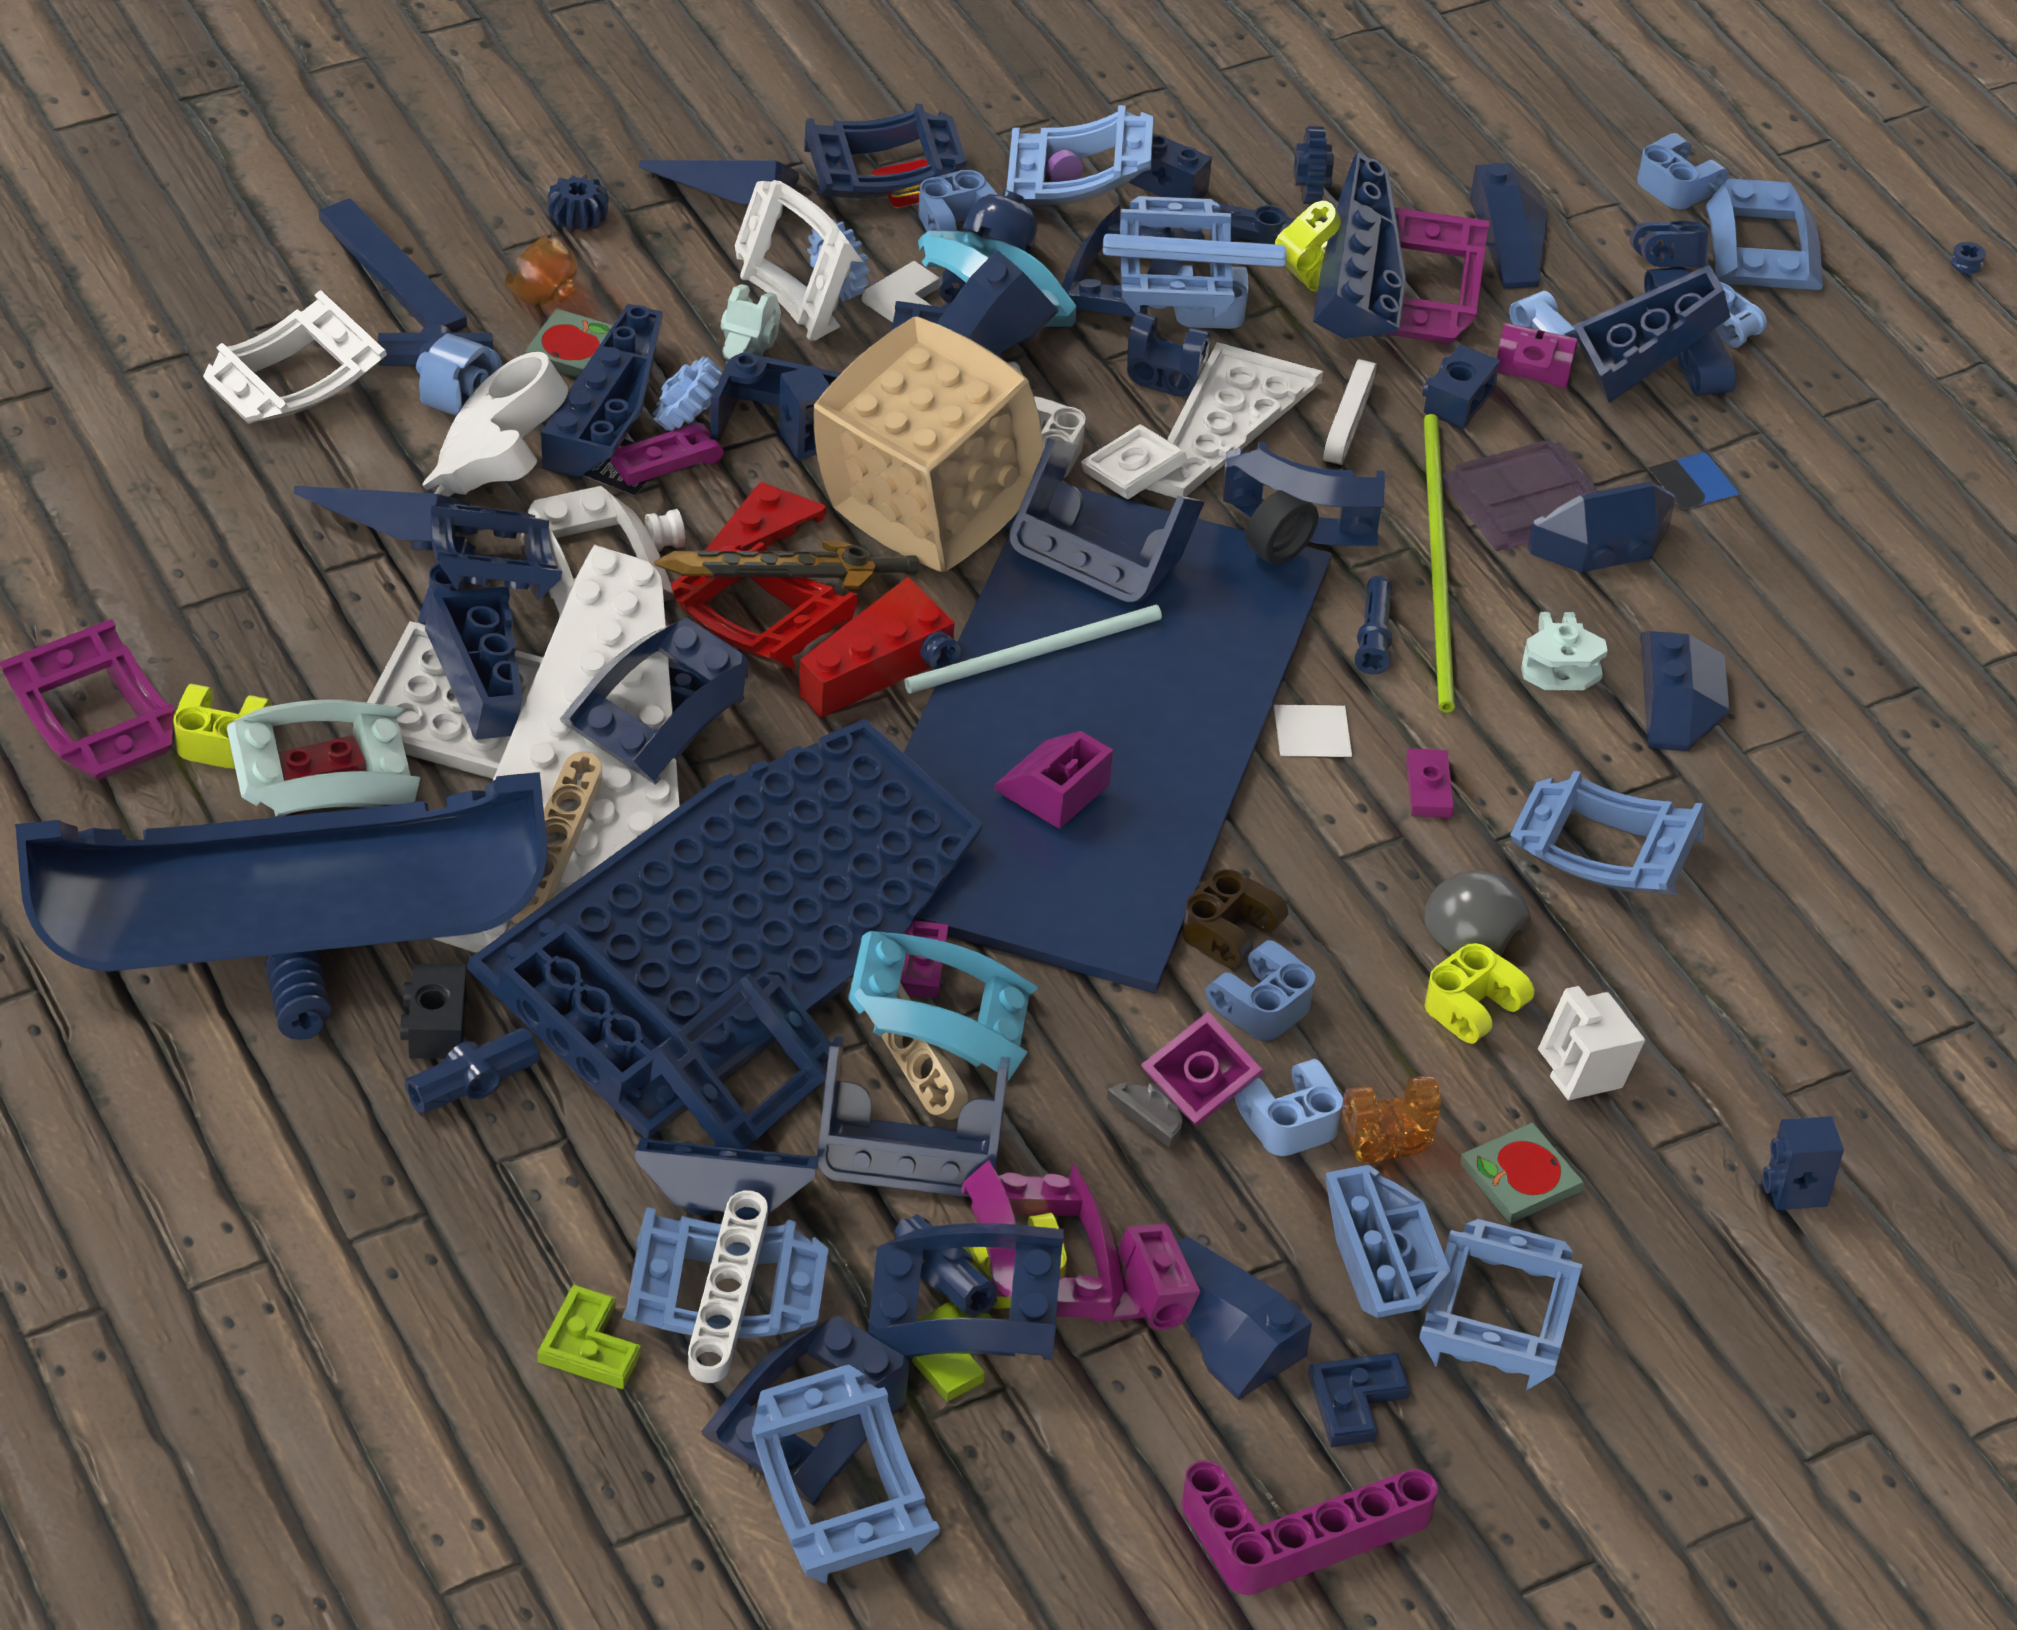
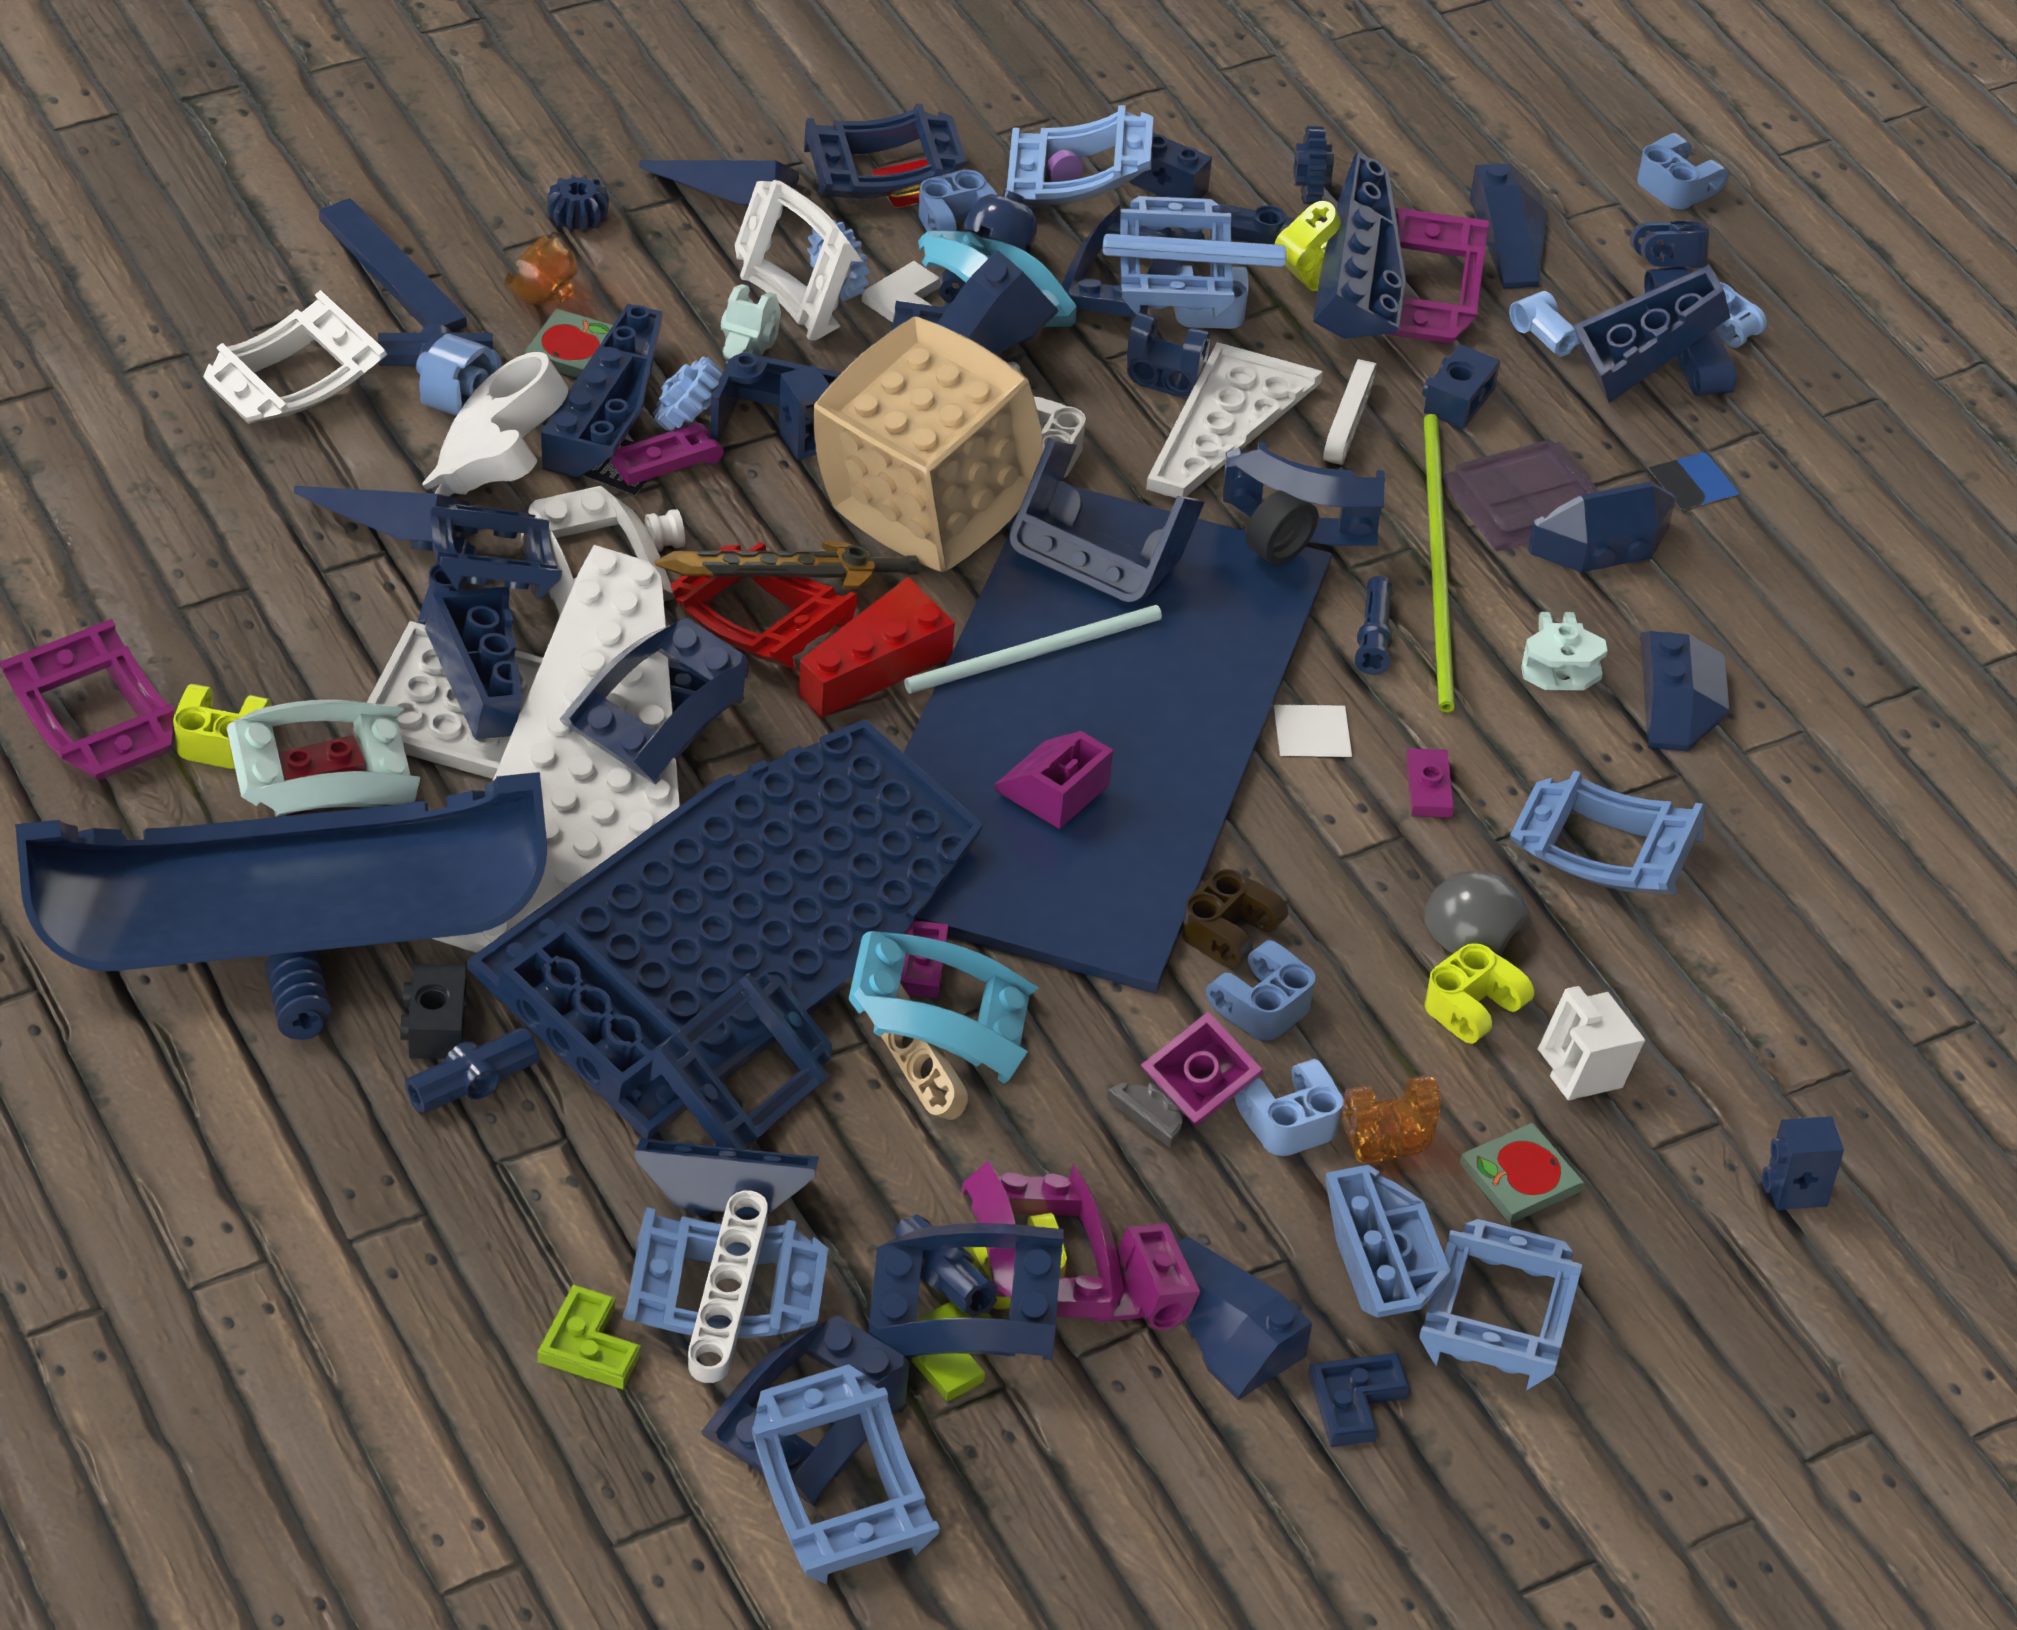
tan beam [511,751,603,924] -> none
red wing [705,481,826,551] -> none
windscreen [817,1036,1010,1197] -> none
dark blue bush [920,631,961,670] -> none
white tile [1081,424,1188,500] -> none
magenta beam [1181,1460,1438,1595] -> none
magenta piece [1497,323,1578,388] -> none
medium blue wedge [1705,178,1823,290] -> none
dark blue bush [1951,242,1986,274] -> none

